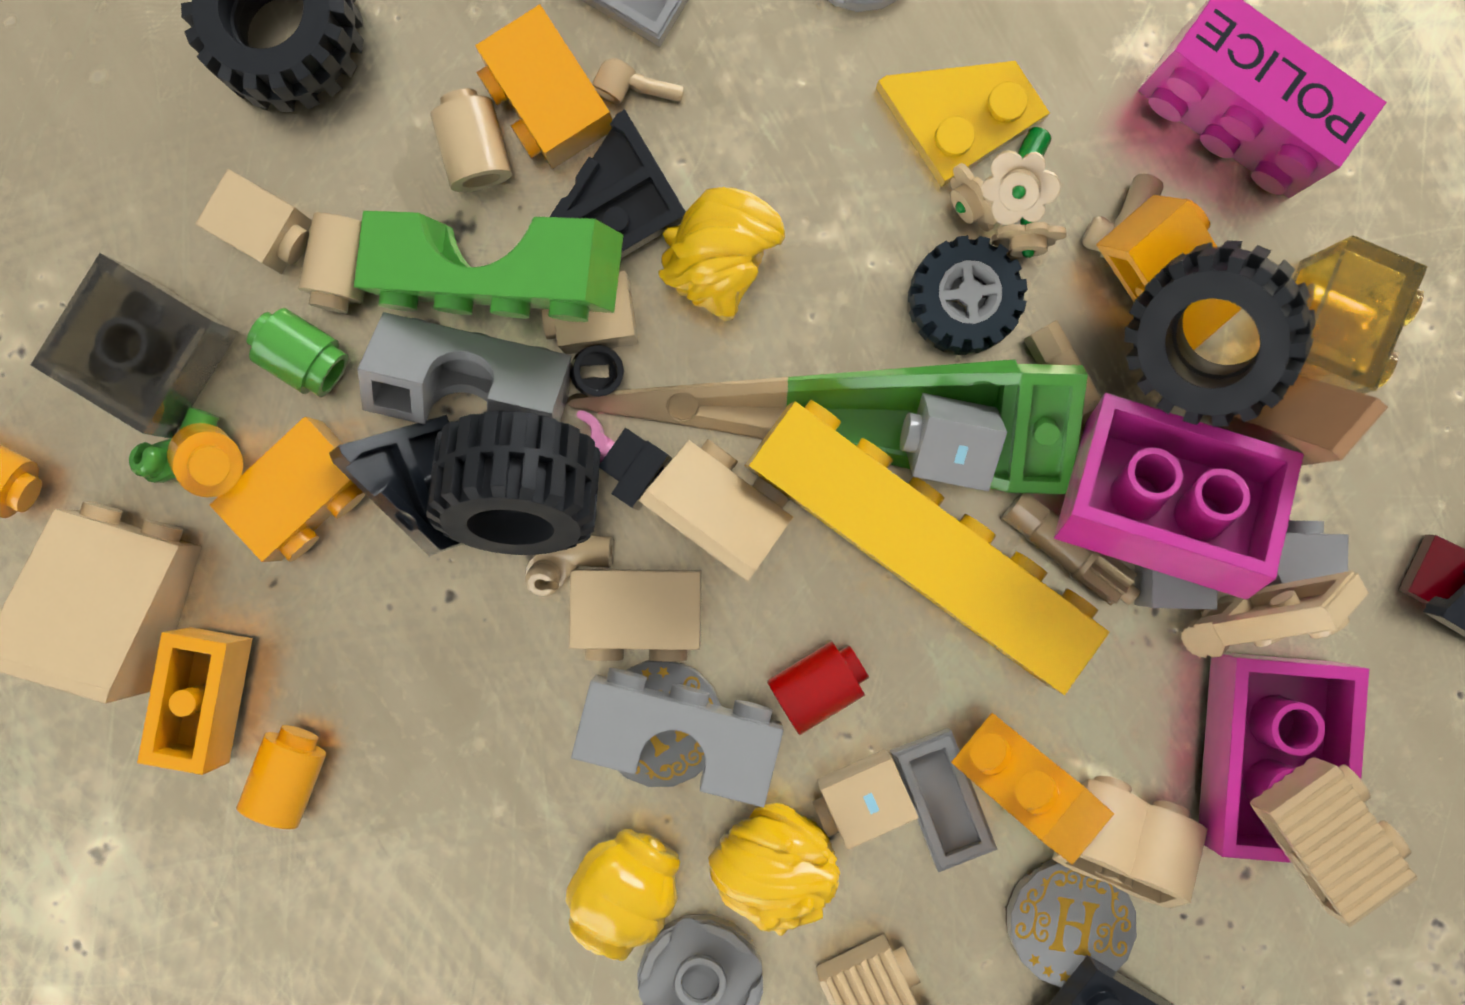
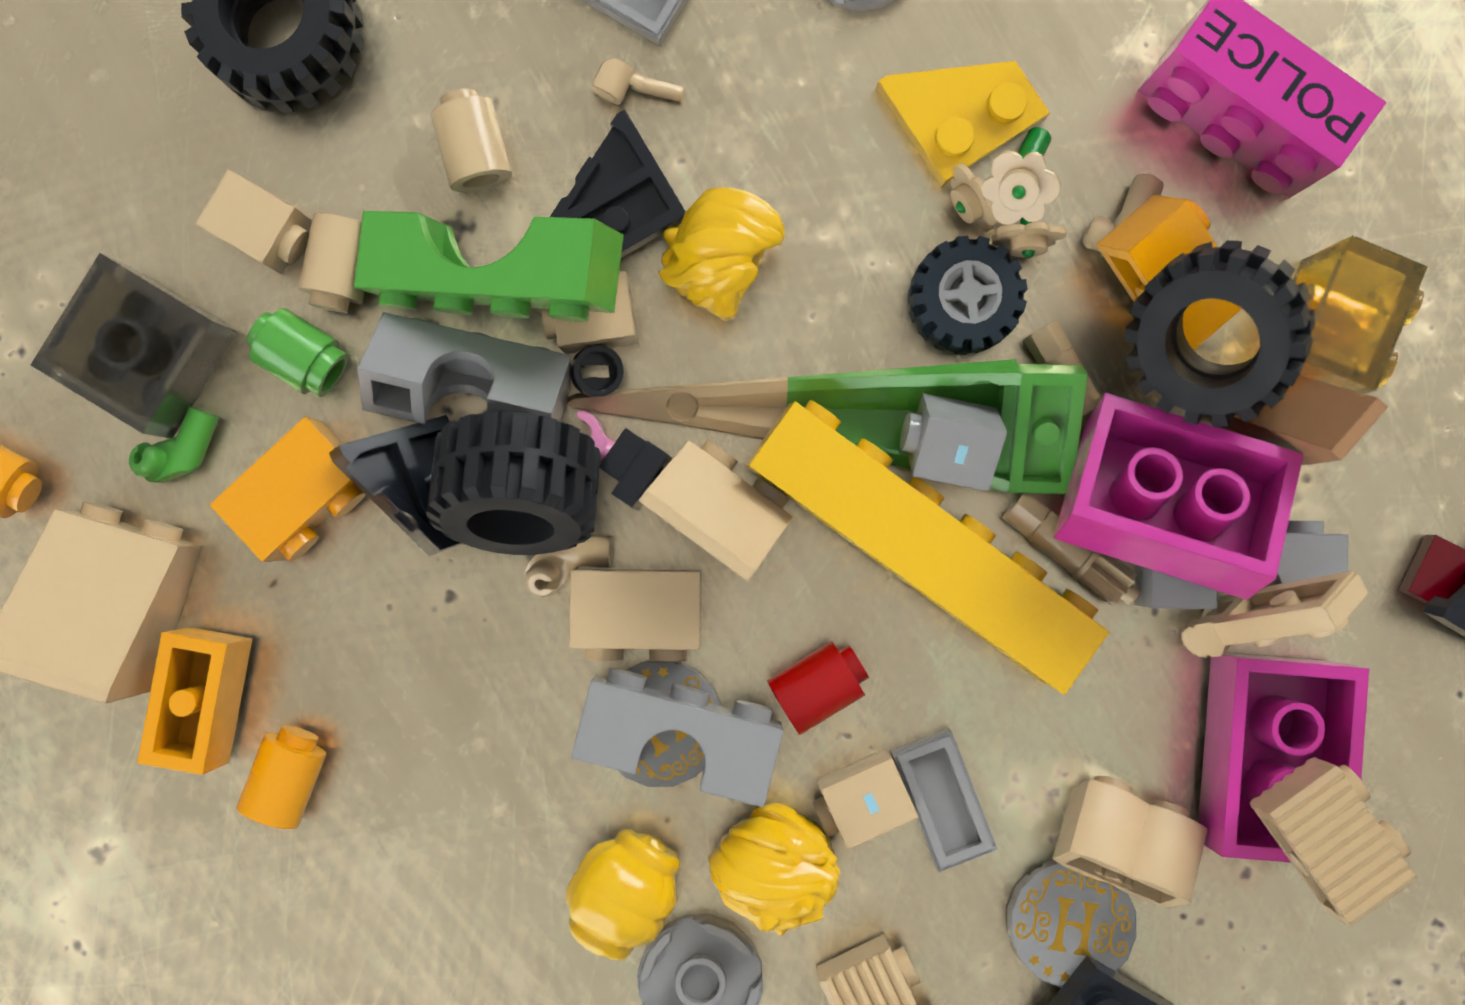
light orange brick [167,423,243,497] -> none
light orange brick [475,4,612,169] -> none
light orange brick [951,713,1114,865] -> none

